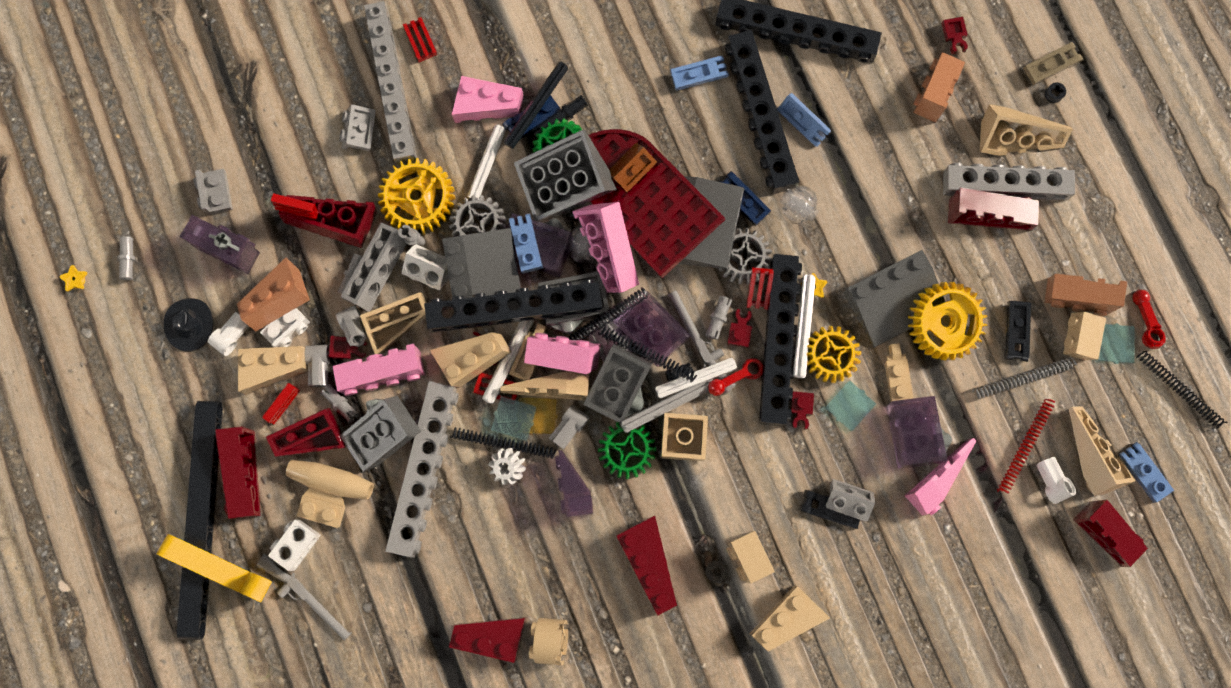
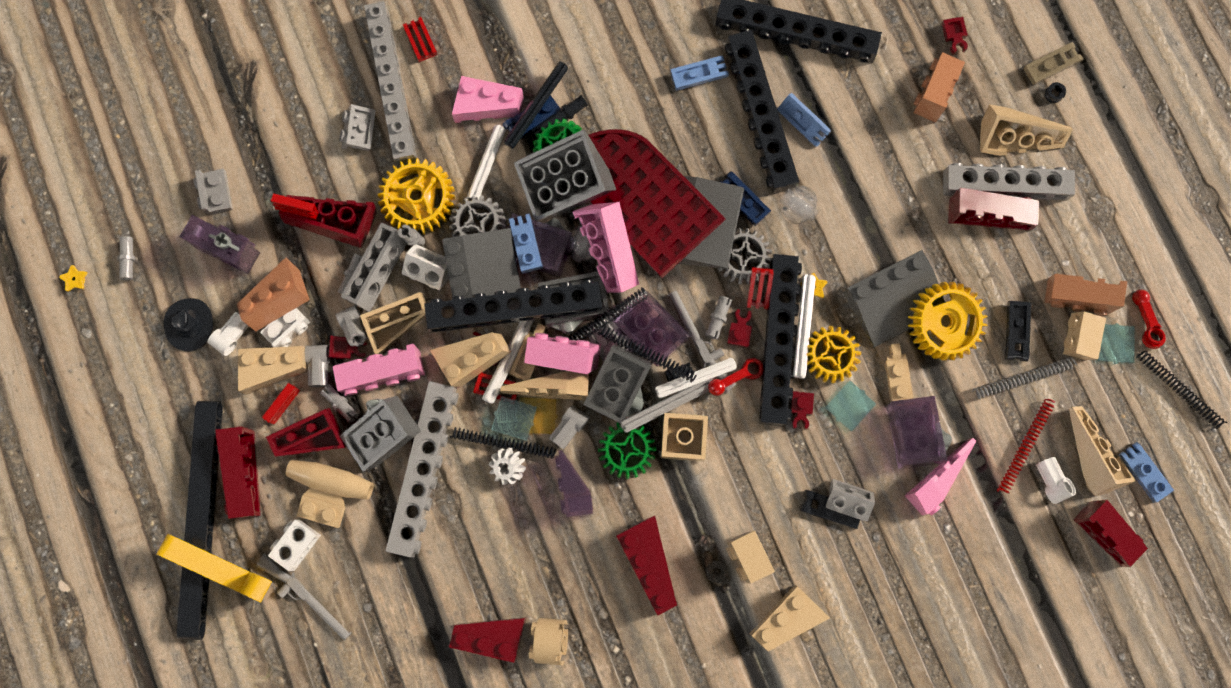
dark orange panel [609,143,657,192] -> none

